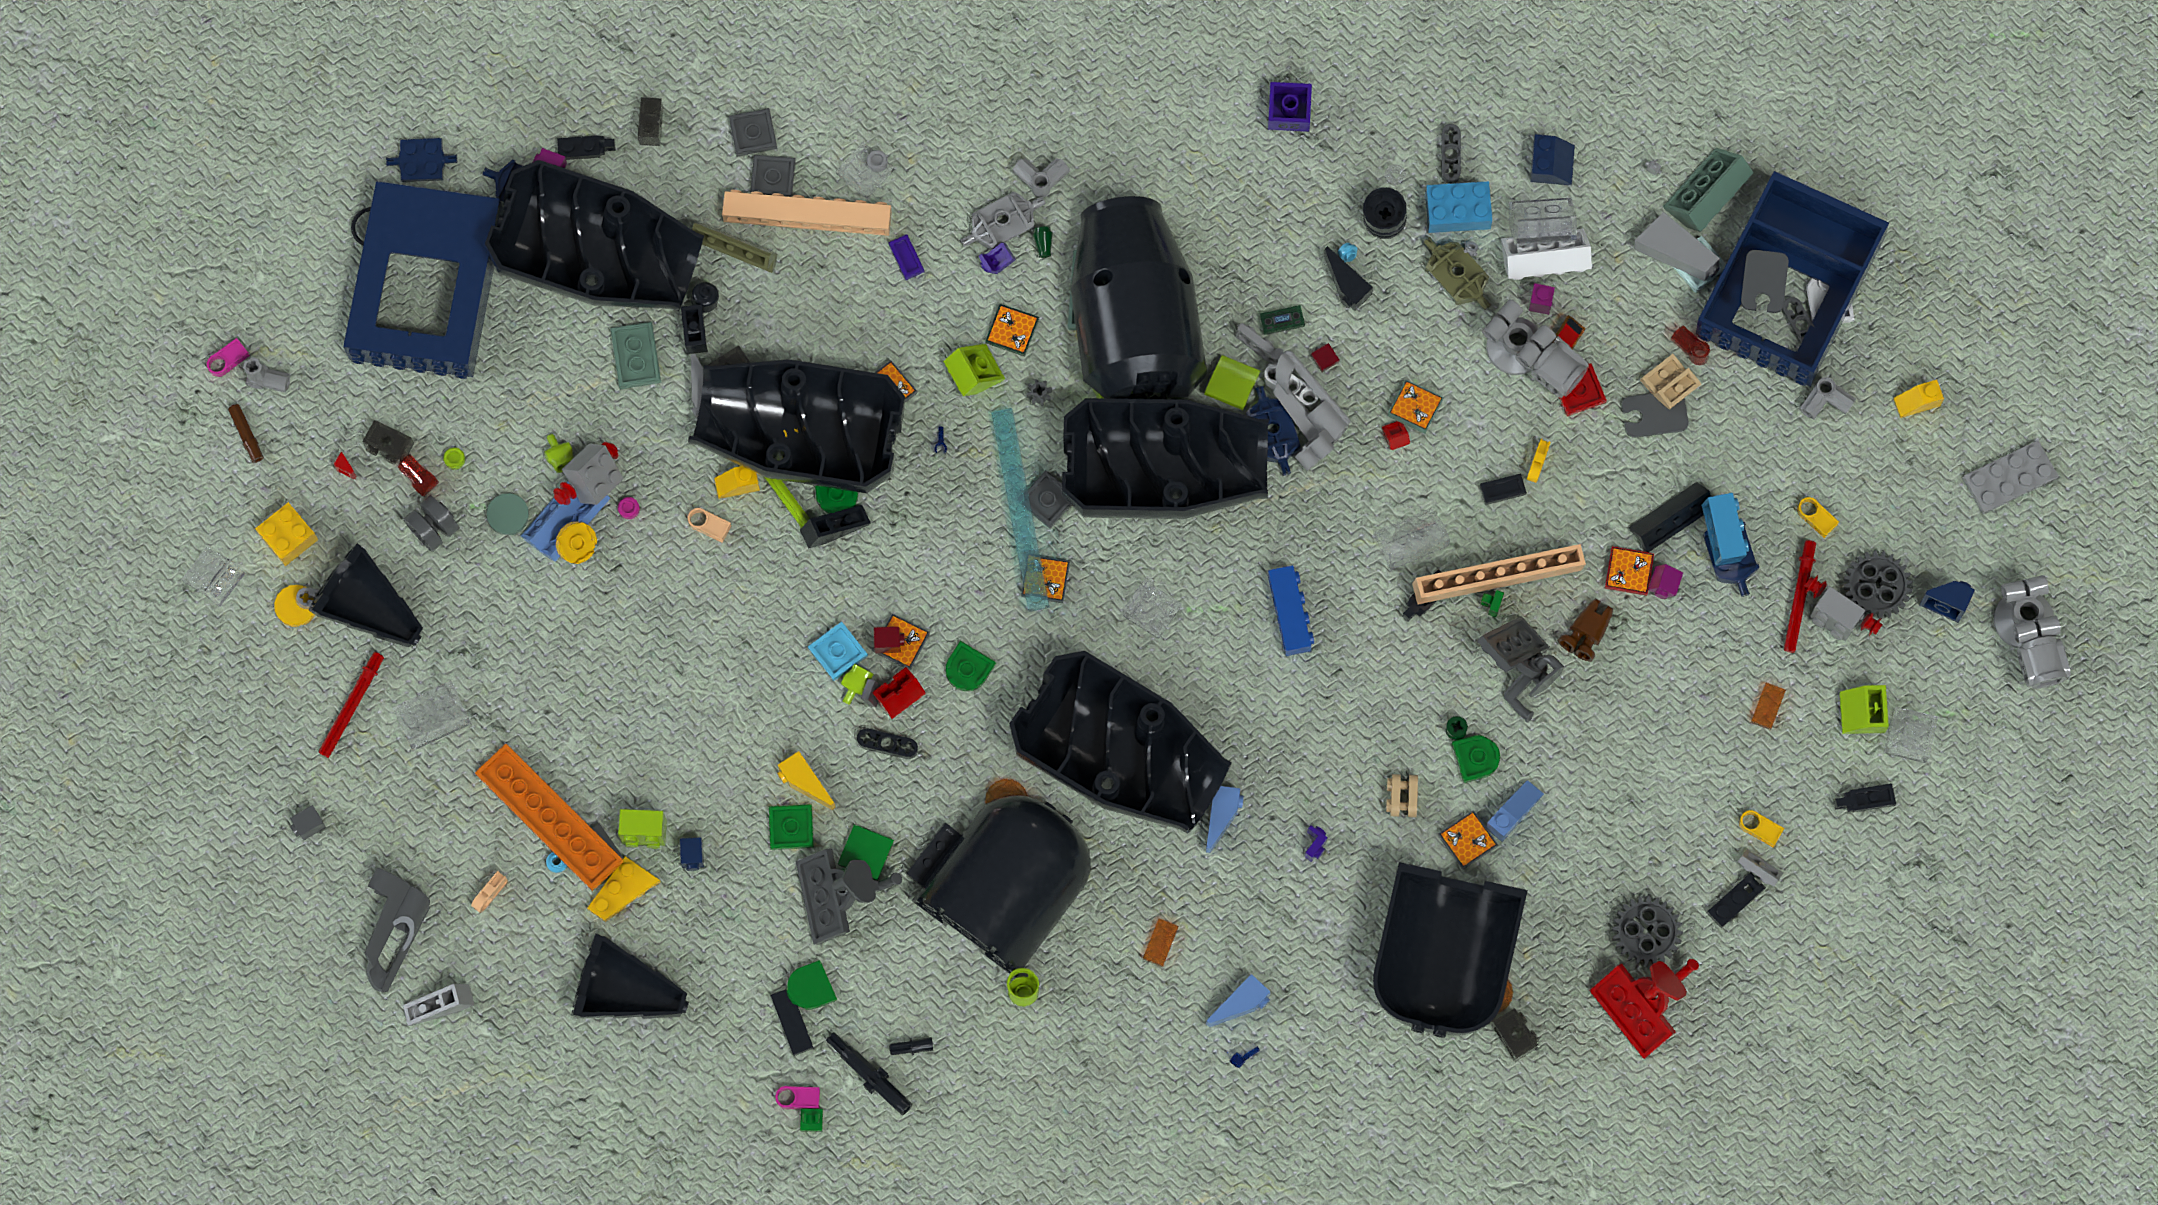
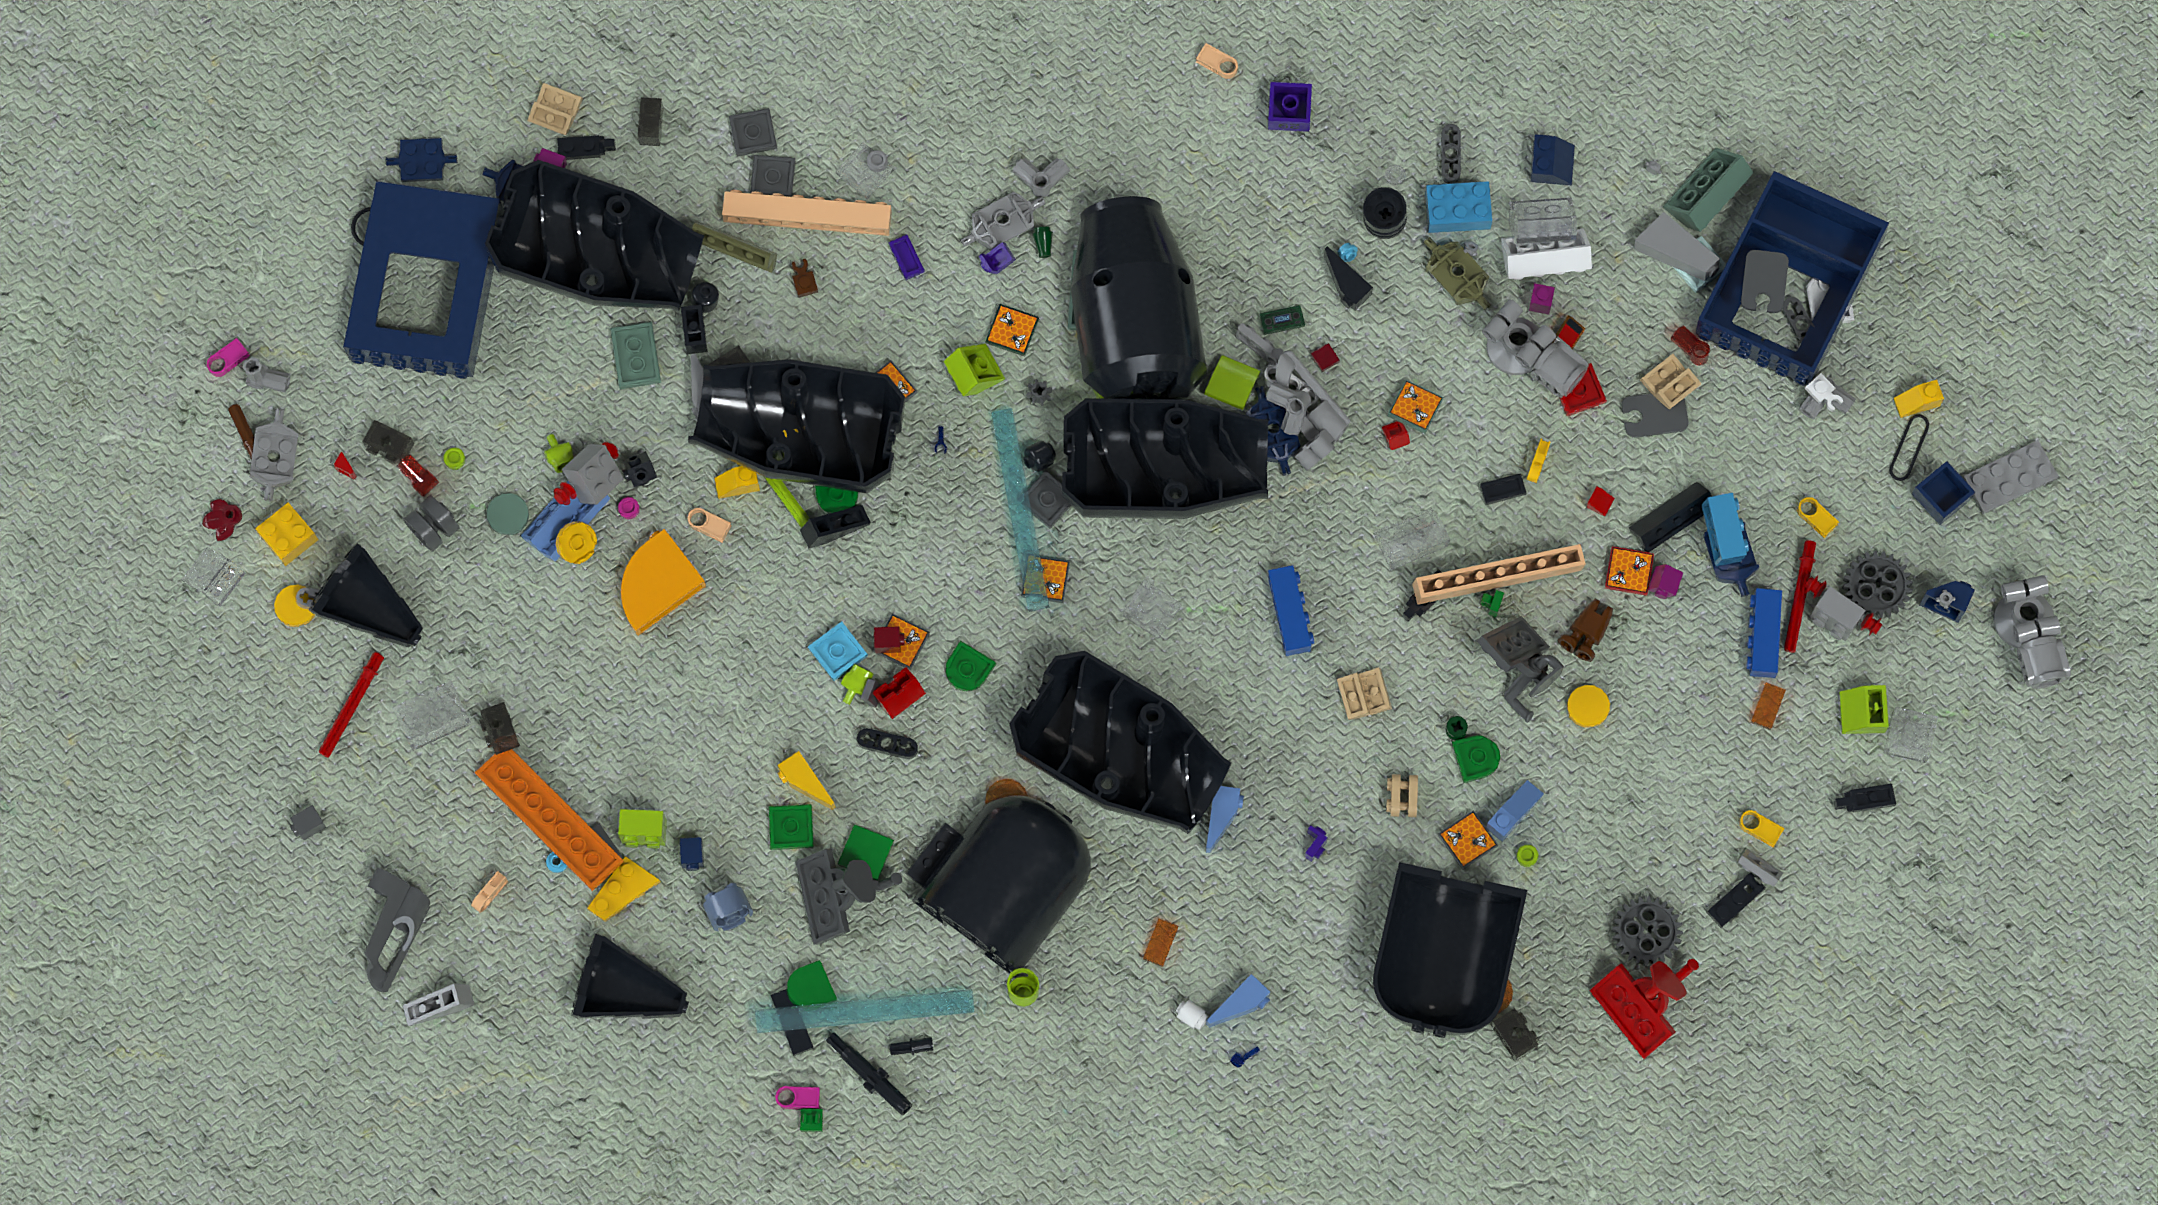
none -> dark red plate [202,499,242,541]
none -> light grey plate [249,409,299,501]
none -> clear smoke brick [479,702,520,755]
none -> tan slope [527,83,583,135]
none -> light orange brick [621,529,706,636]
none -> black brick [622,451,657,487]
none -> sand blue brick [703,883,753,931]
none -> clear light blue plate [755,989,974,1033]
none -> reddish brown plate [792,259,818,298]
none -> black head [1023,441,1056,472]
none -> white brick [1176,1000,1209,1031]
none -> light nougat piece [1196,43,1238,79]
none -> light grey piece [1266,382,1311,435]
none -> tan slope [1337,667,1392,720]
none -> lime tile [1516,845,1539,867]
none -> yellow tile [1567,685,1610,728]
none -> red slope [1586,486,1615,517]
none -> blue brick [1746,588,1782,678]
none -> white plate [1805,373,1843,412]
none -> black piece [1889,414,1930,481]
none -> dark blue piece [1912,461,1975,525]
none -> light grey piece [1936,590,1955,609]

